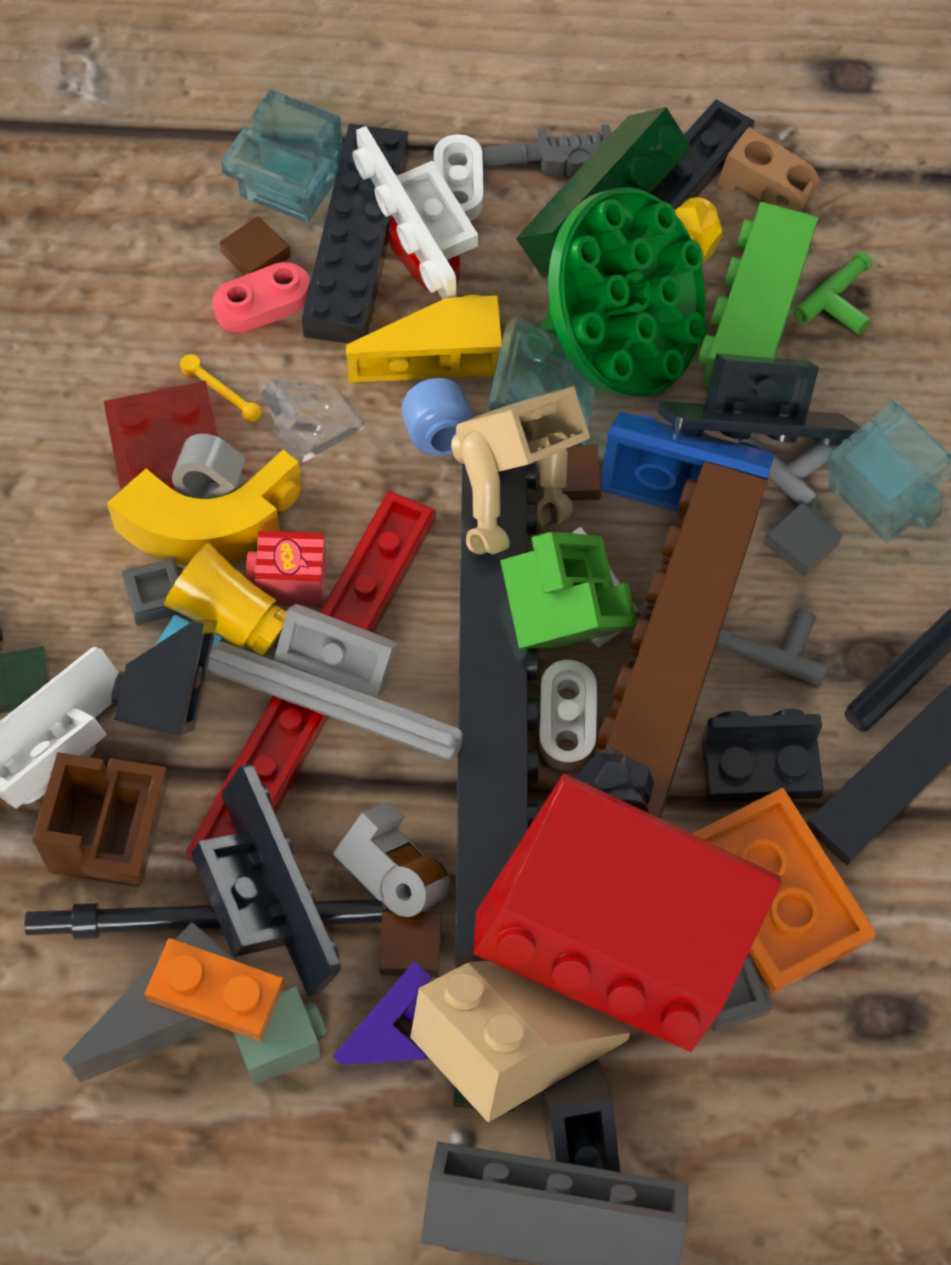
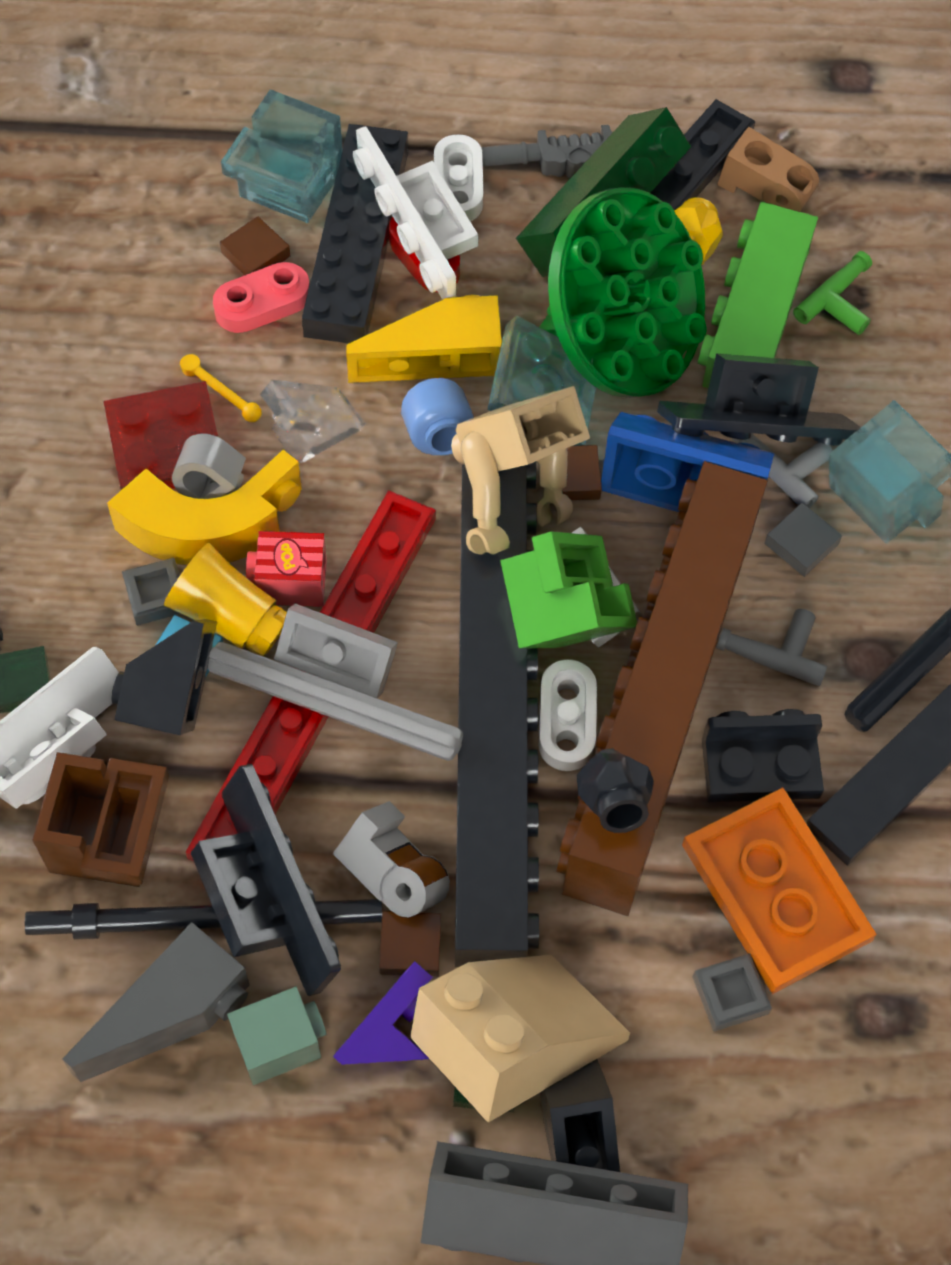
orange plate [144,938,285,1042] -> none
red slope [474,773,782,1052] -> none

